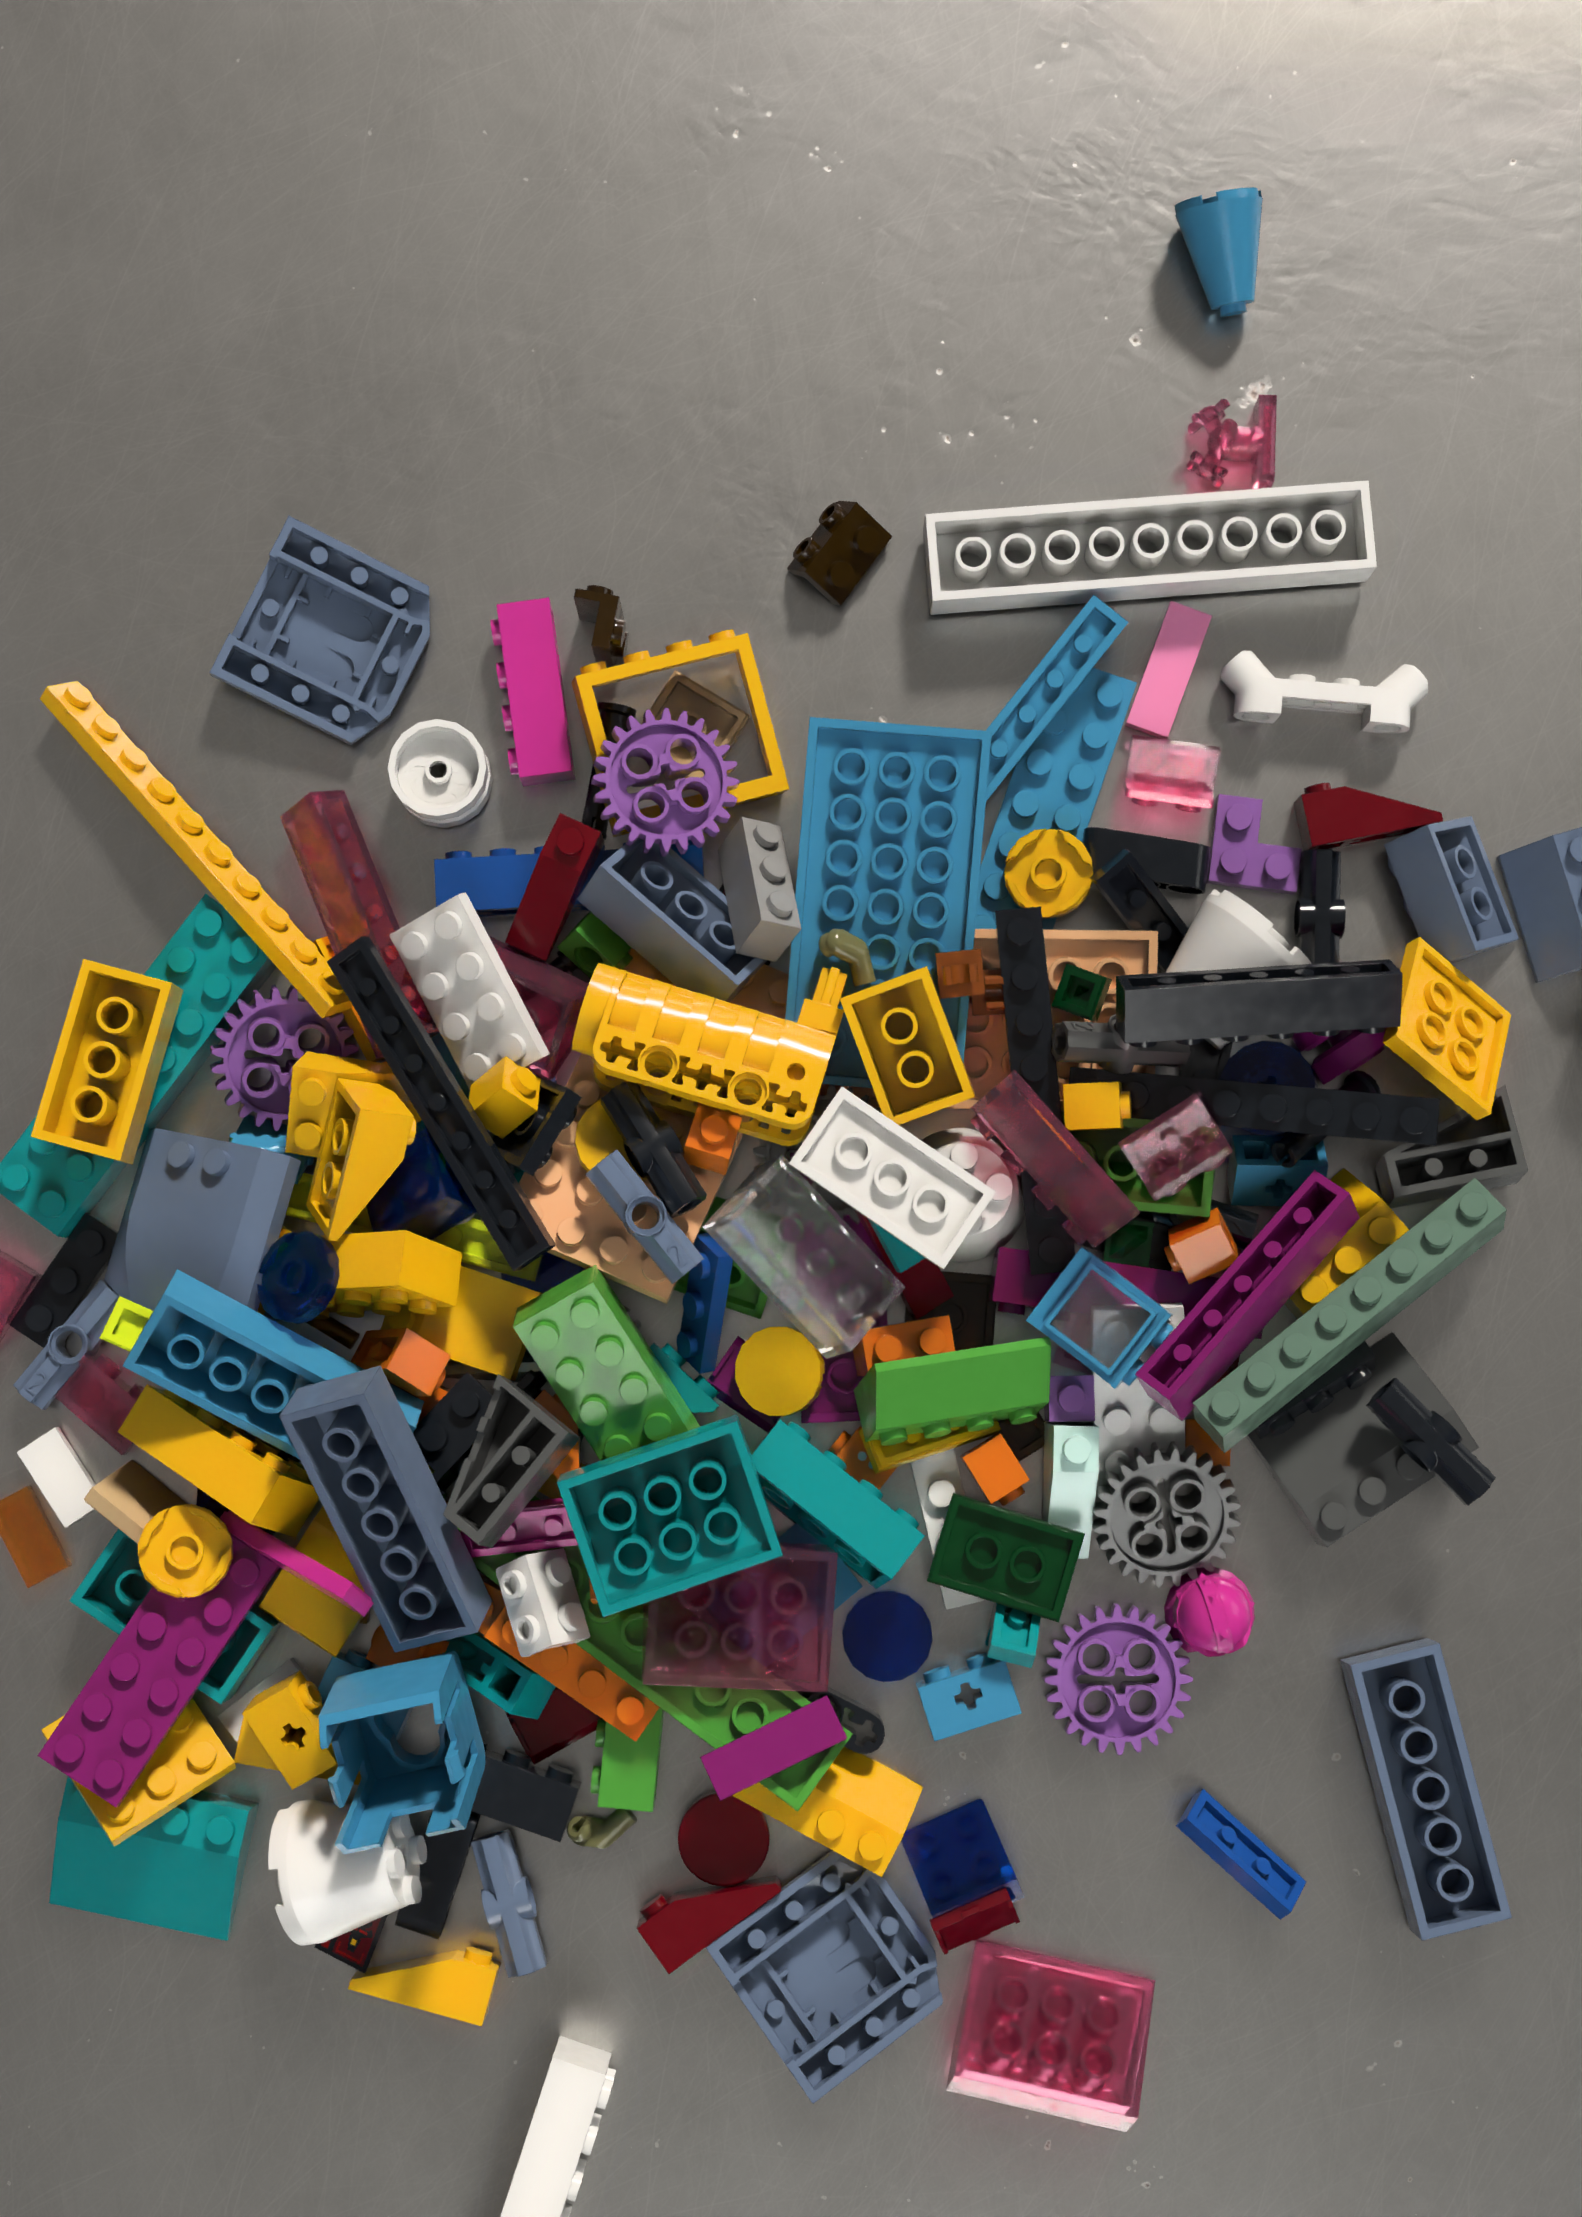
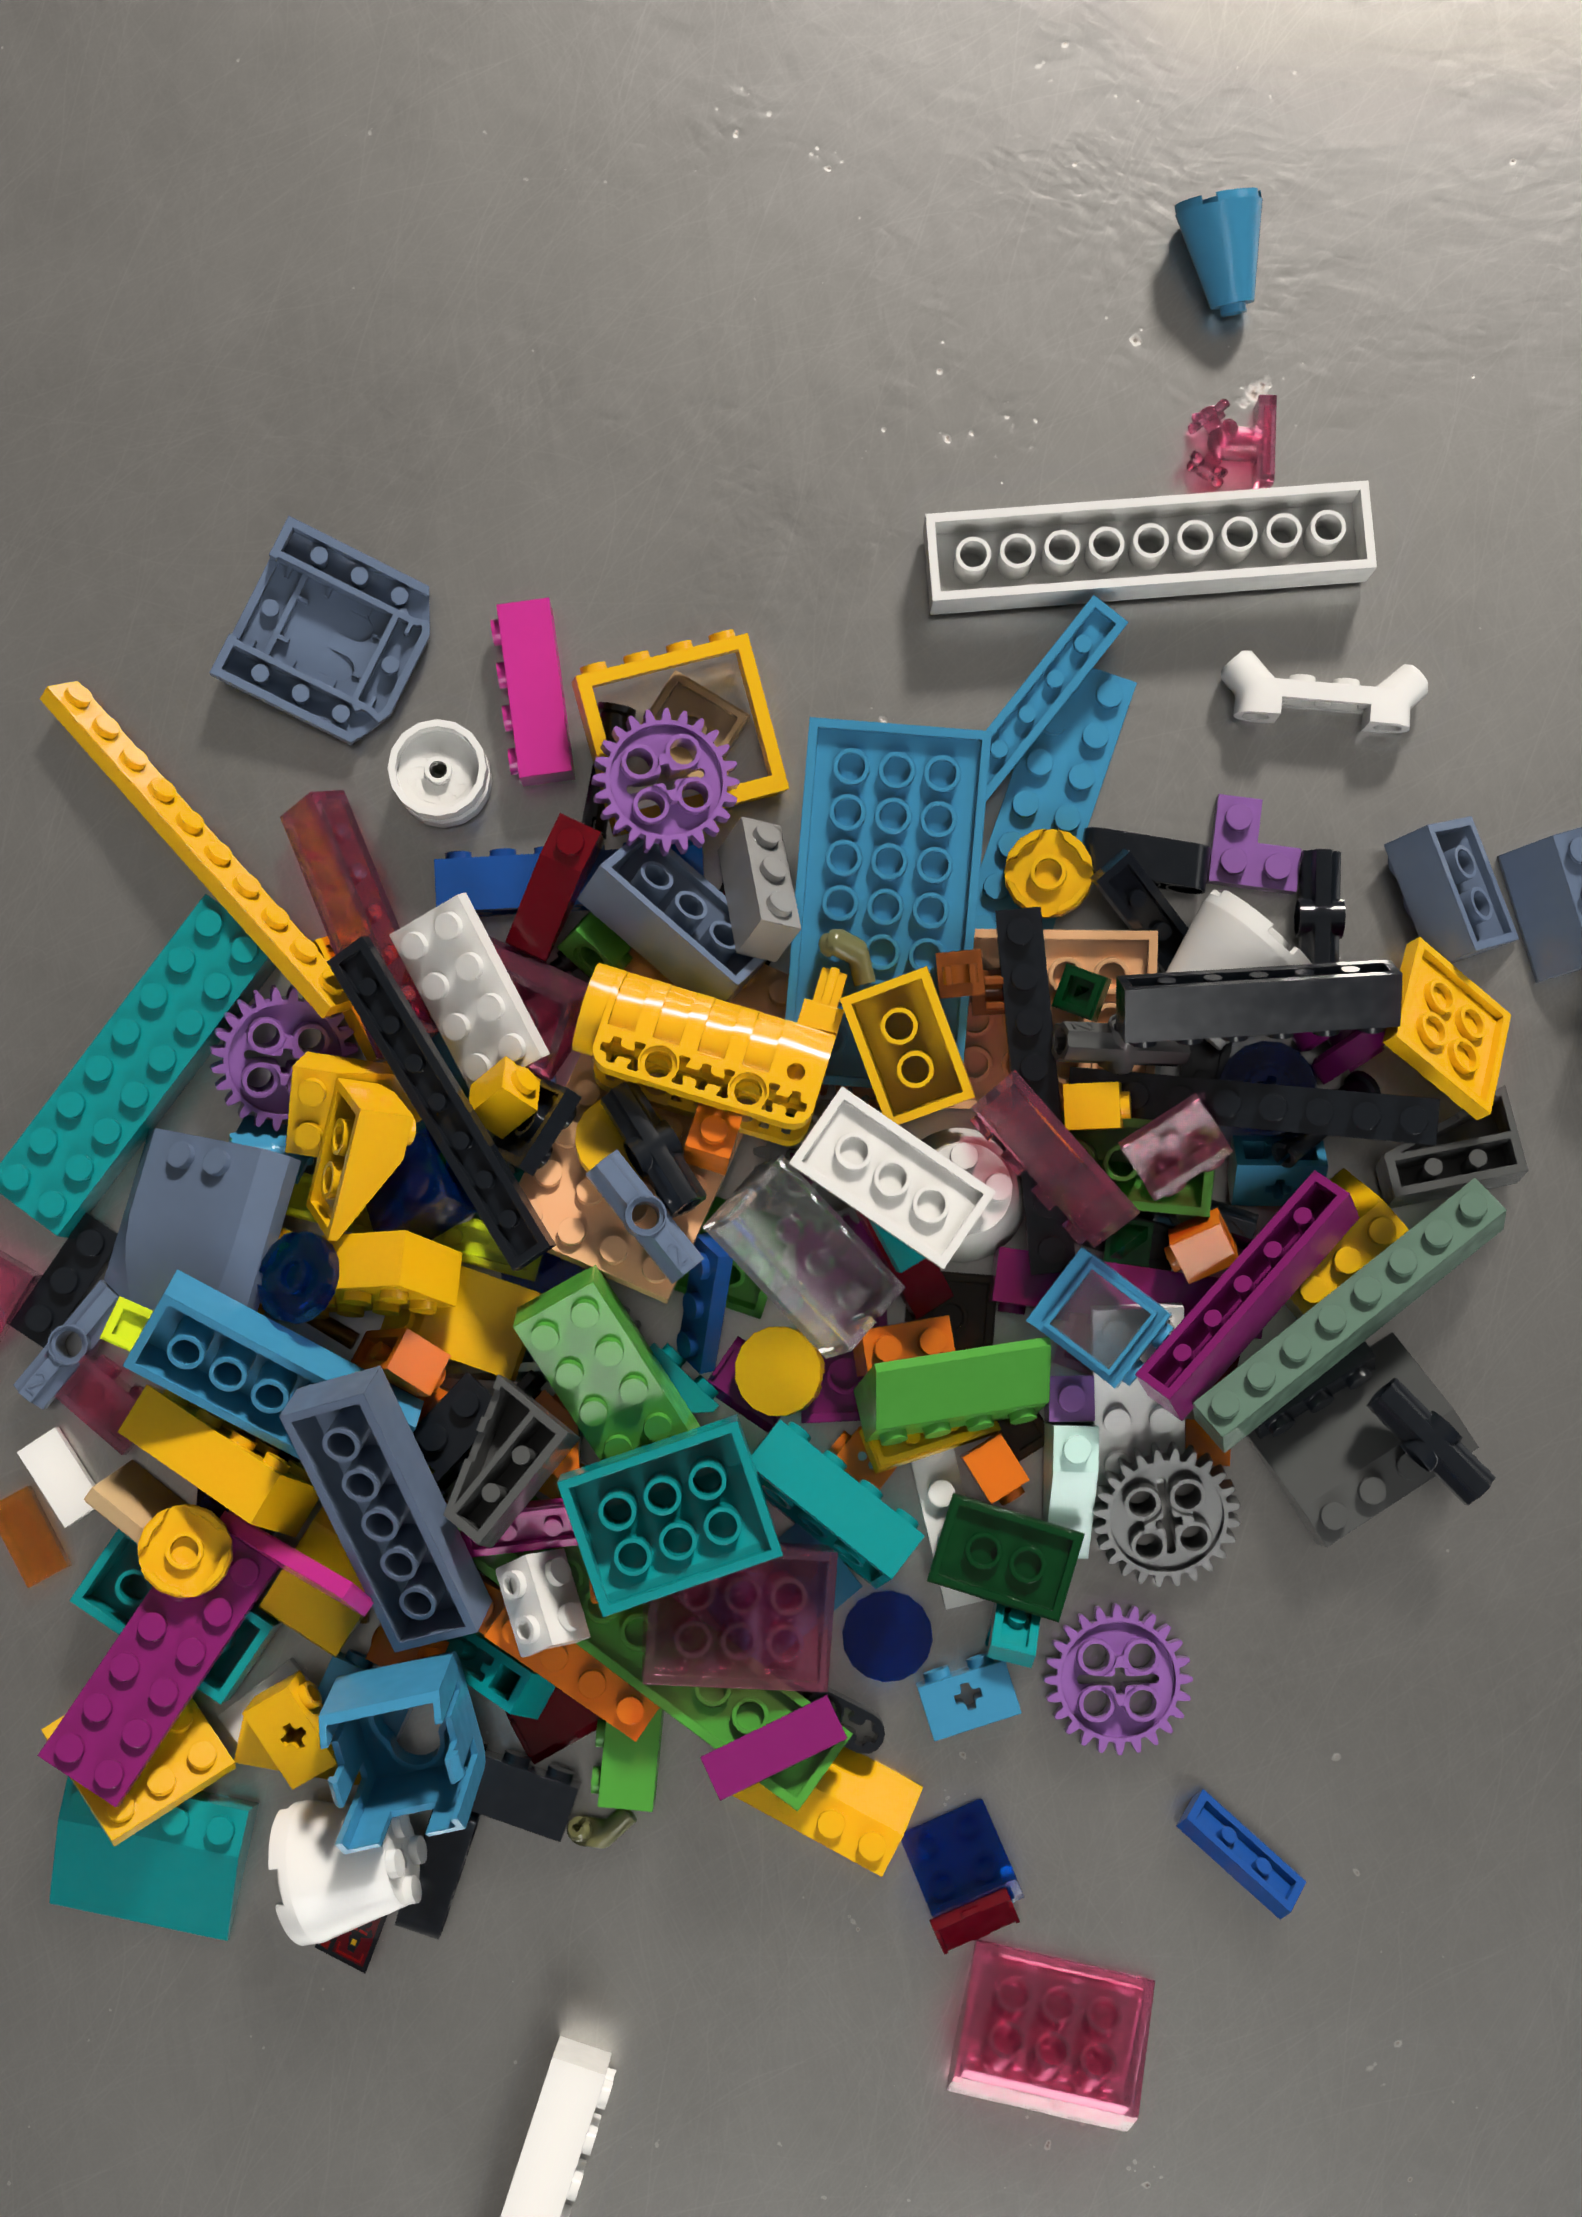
yellow brick [31,959,184,1165] -> none
yellow slope [348,1947,501,2027] -> none
sand blue piece [471,1829,547,1978] -> none
dark brown bracket [574,585,629,668] -> none
dark red slope [636,1875,782,1974] -> none
dark red tile [678,1791,770,1886] -> none
sand blue wedge [705,1850,943,2104] -> none
dark brown bracket [787,501,892,605] -> none
clear pink bracket [1123,735,1221,813] -> none
bright pink tile [1125,601,1212,741] -> none
dark pink helmet [1164,1567,1255,1657] -> none
dark red slope [1293,783,1443,850] -> none
sand blue brick [1340,1638,1512,1941] -> none

